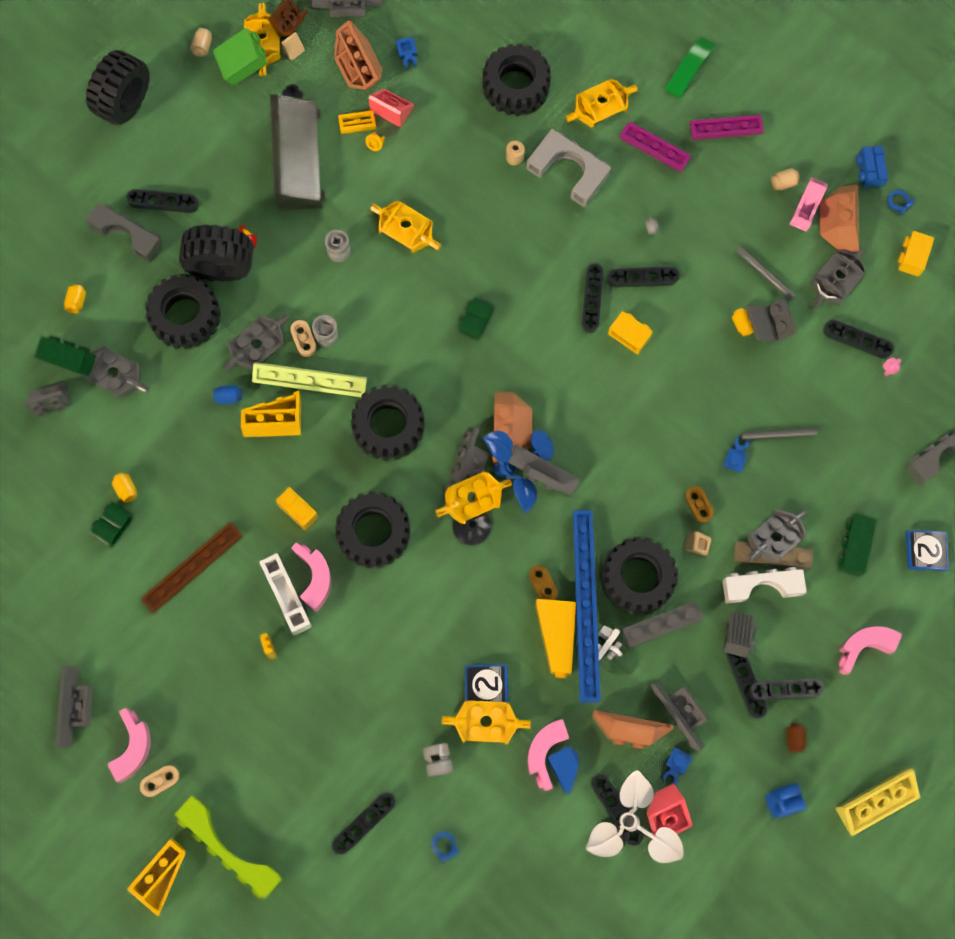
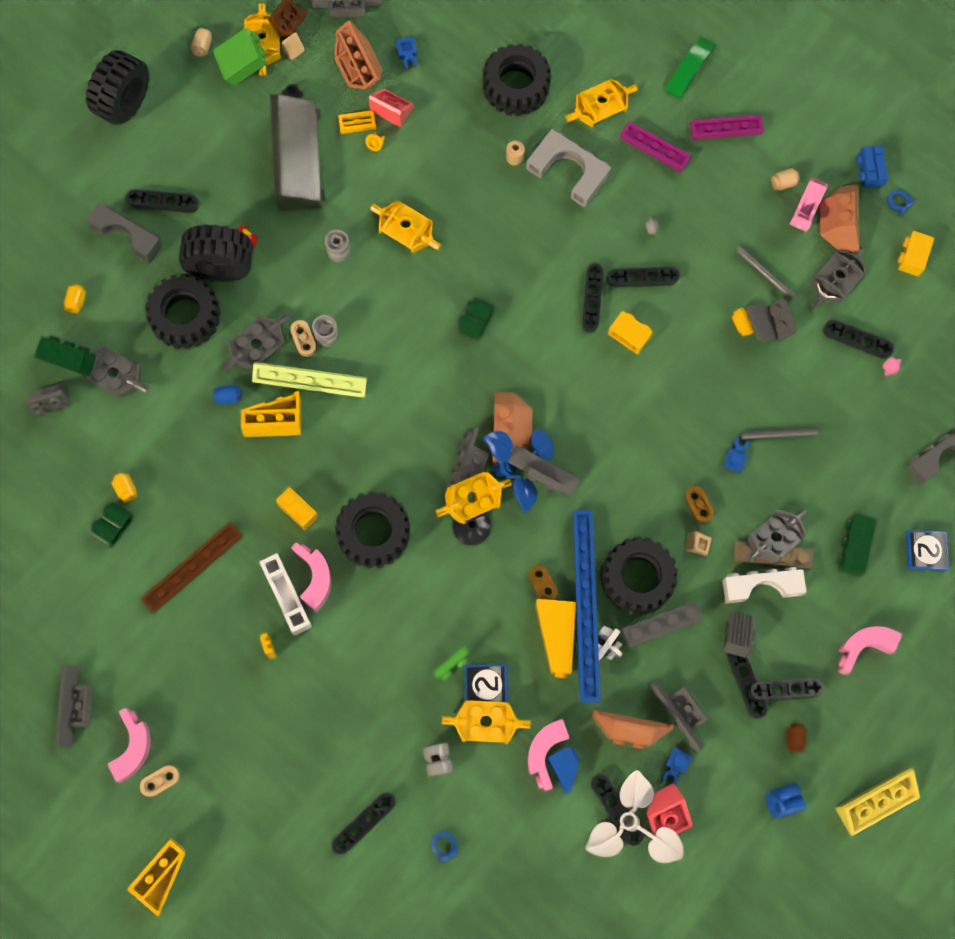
lime arch [174,795,284,899] -> none
black tyre [351,384,425,461] -> none
none -> bright green plate [433,647,469,682]

